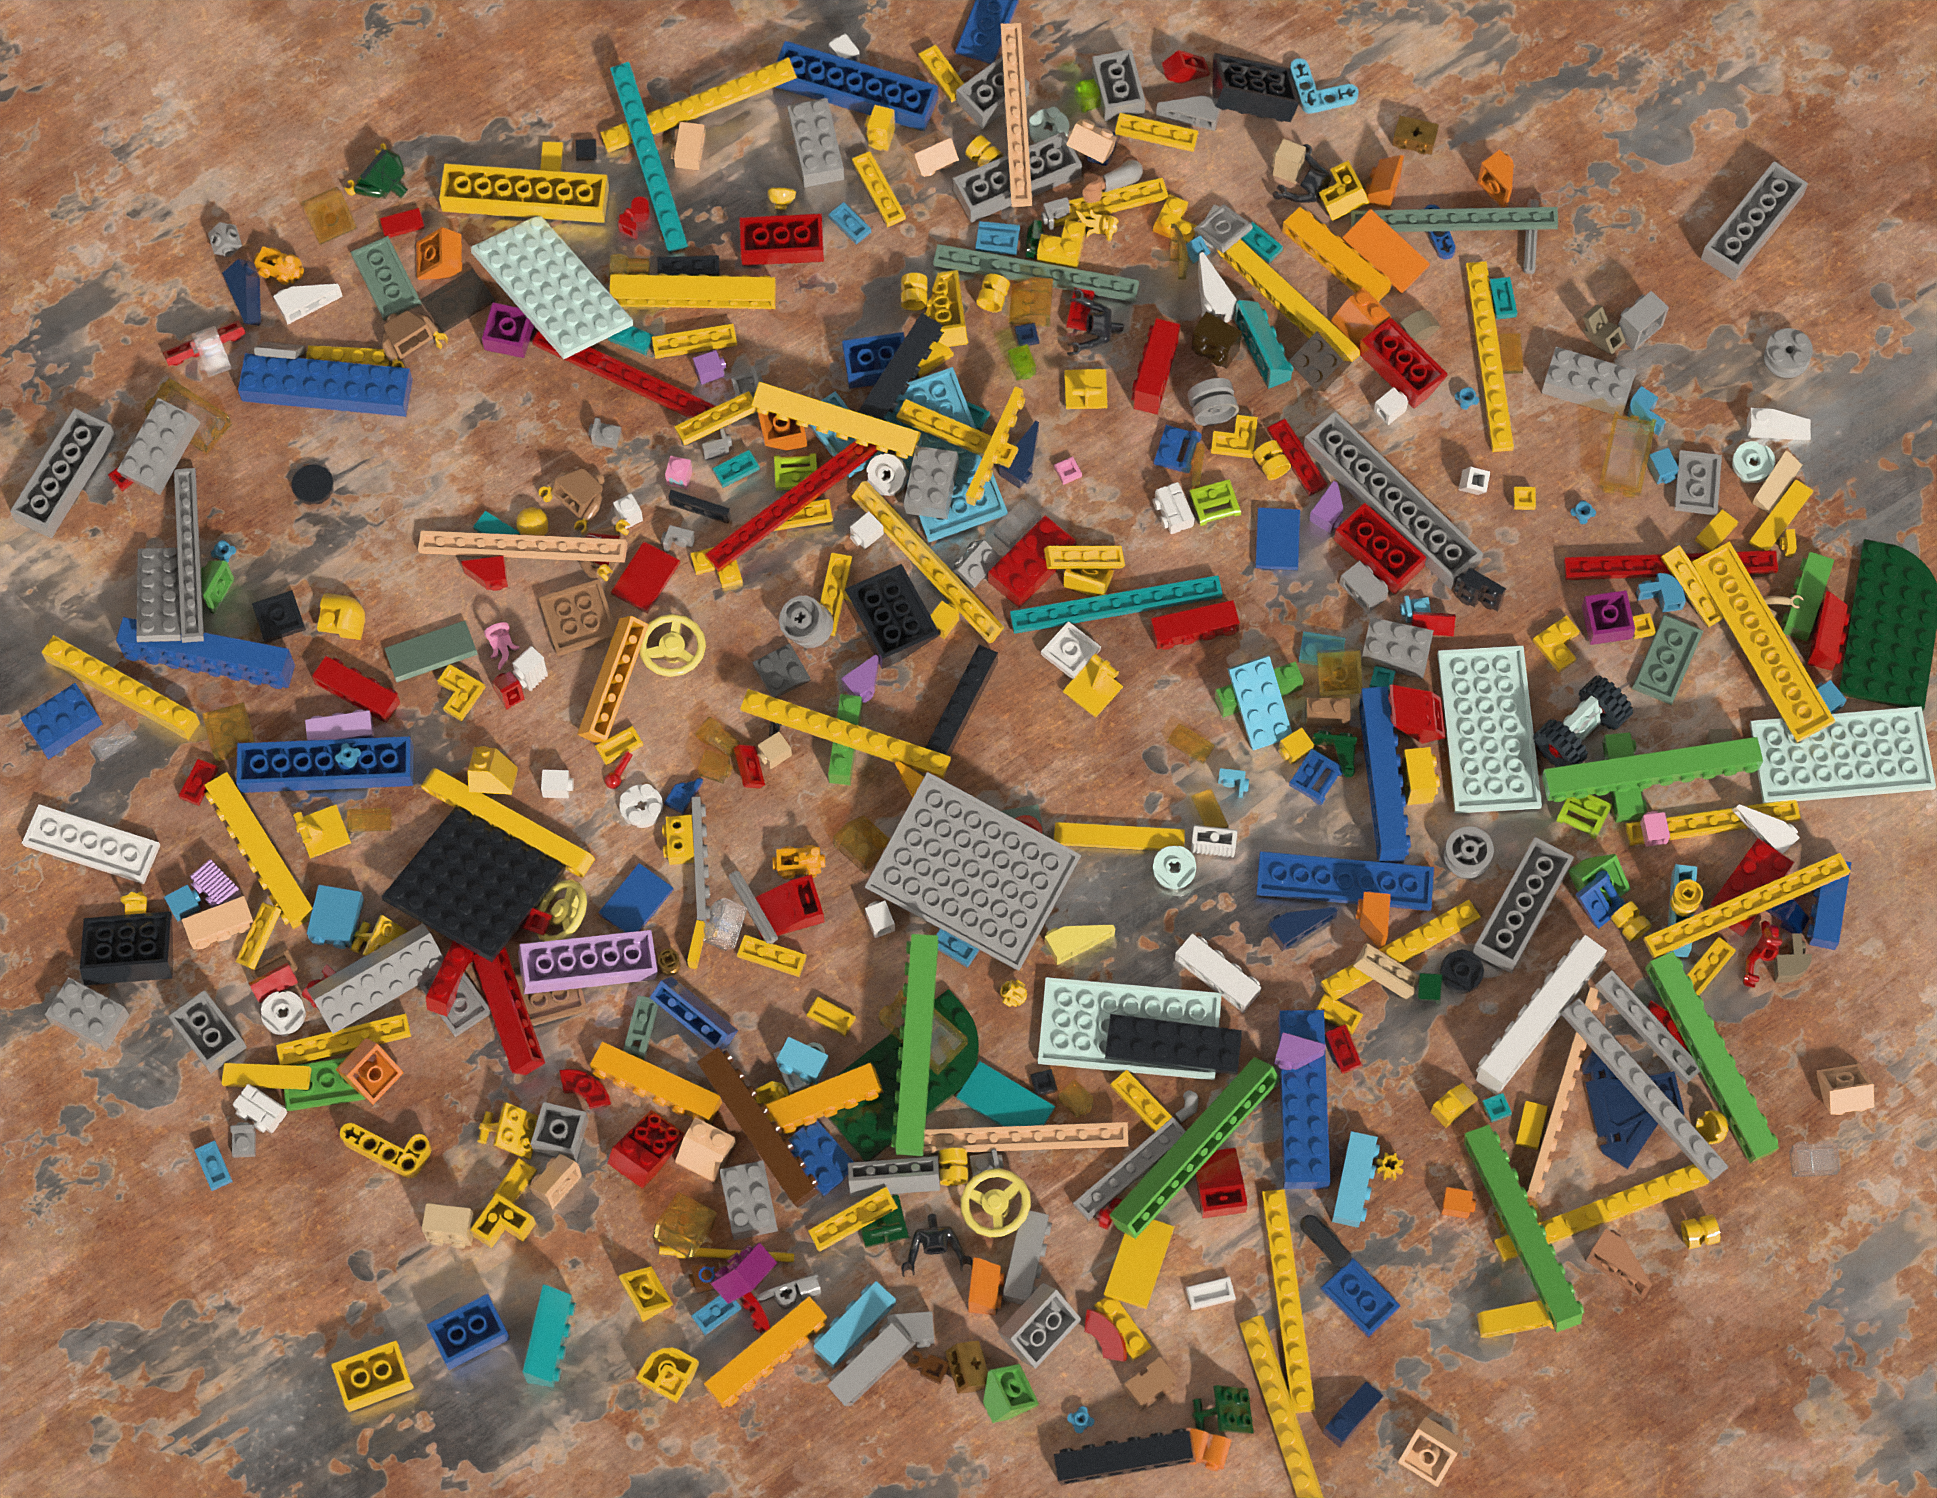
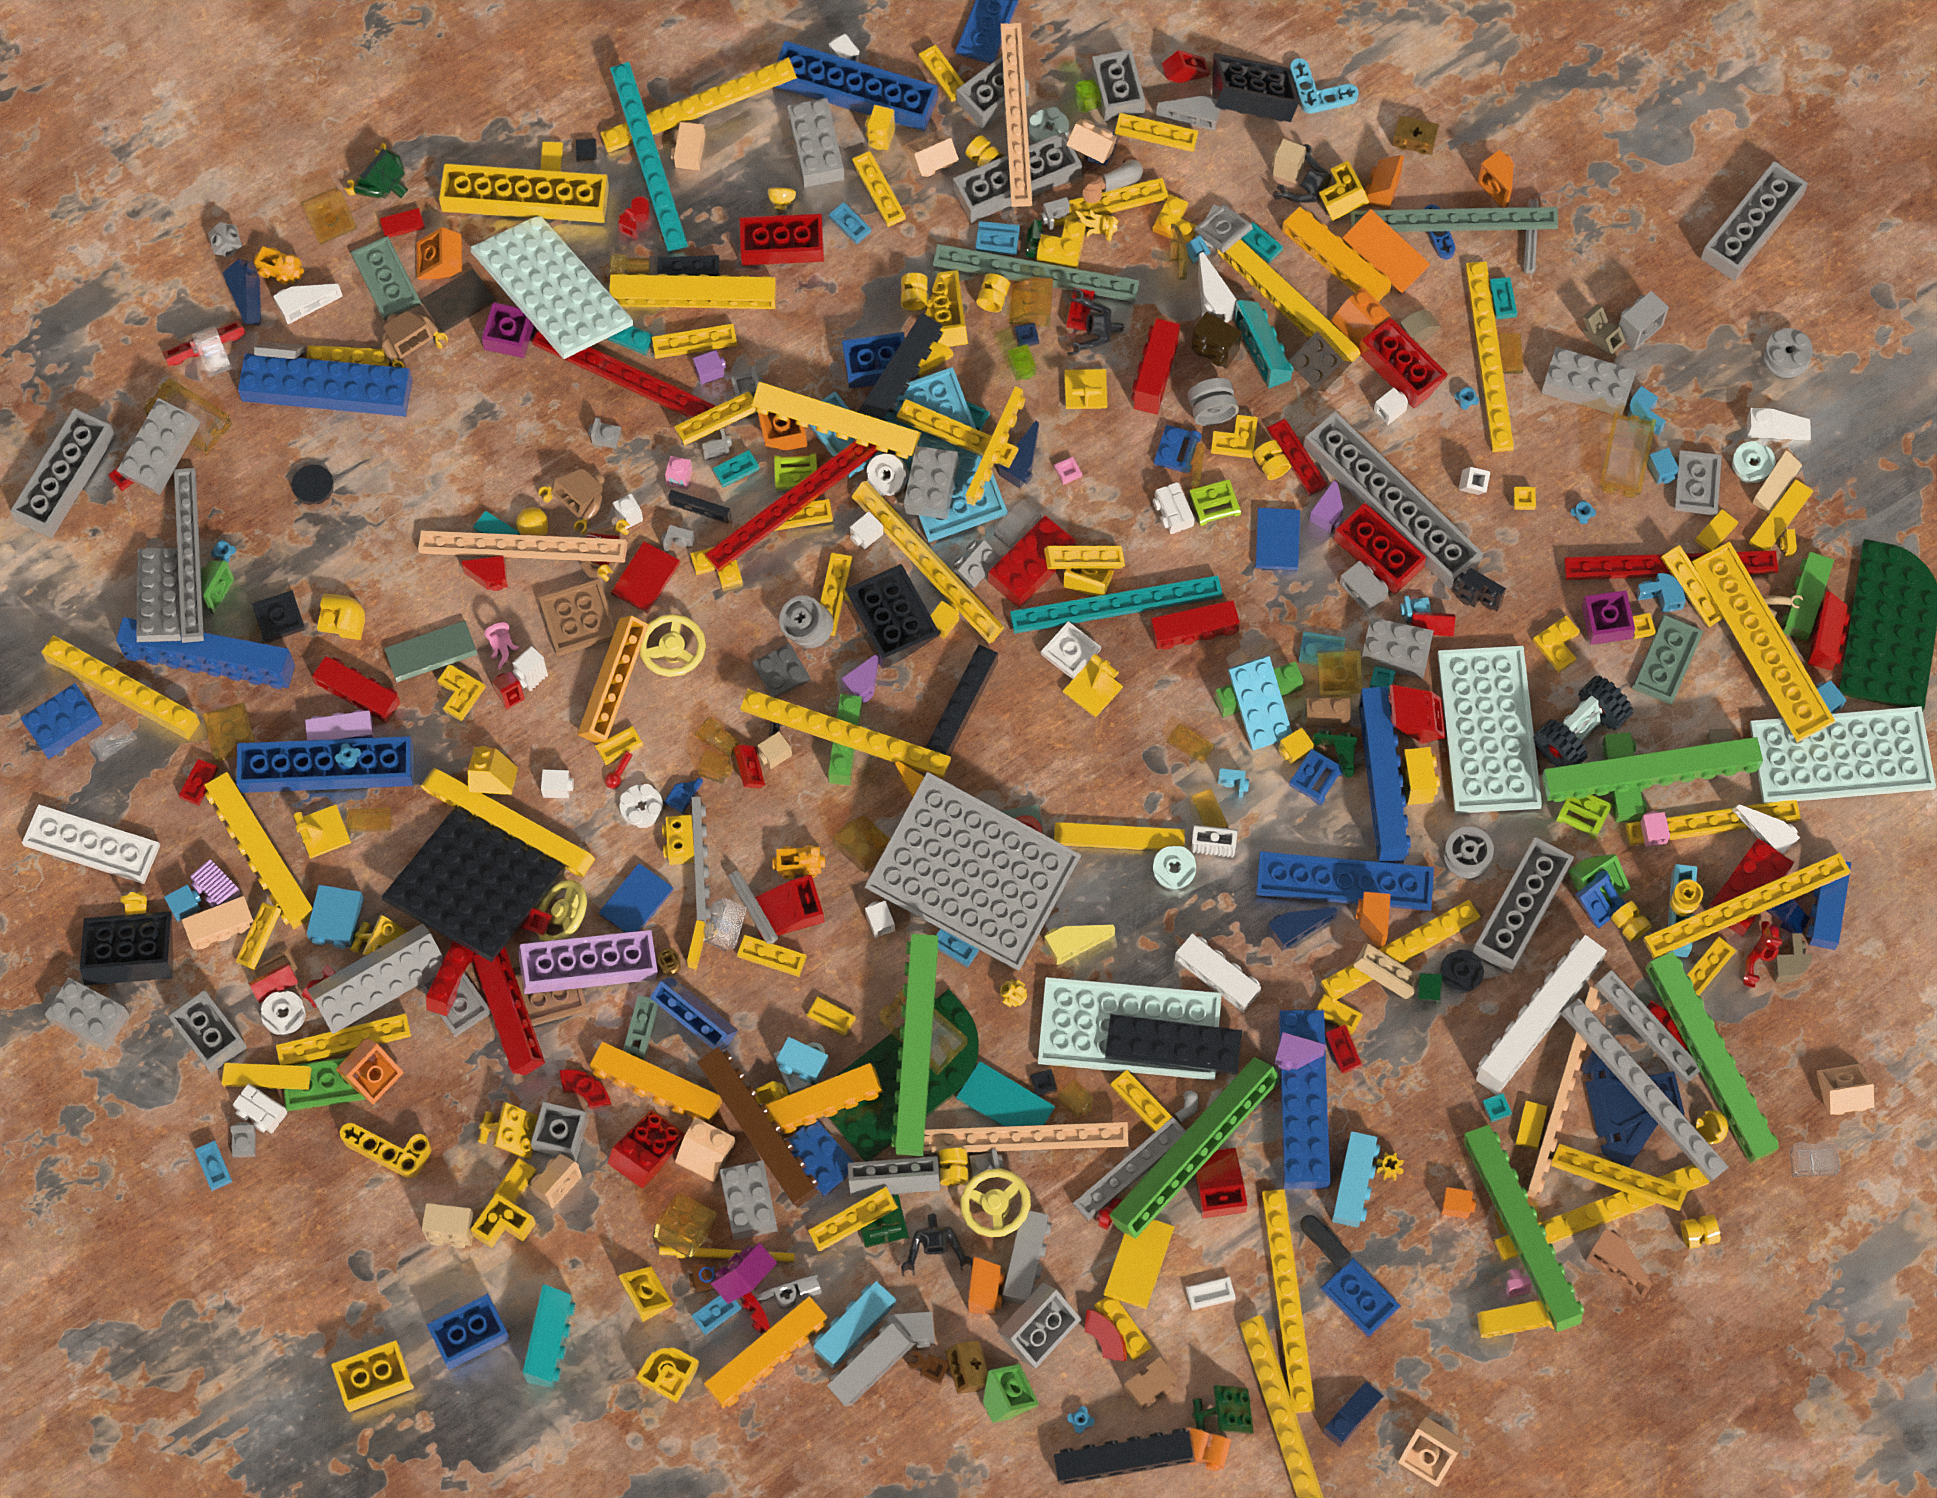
yellow slope [1431,1083,1478,1128] -> none
none -> bright pink tile [1506,1268,1532,1298]
none -> yellow plate [1551,1144,1687,1211]

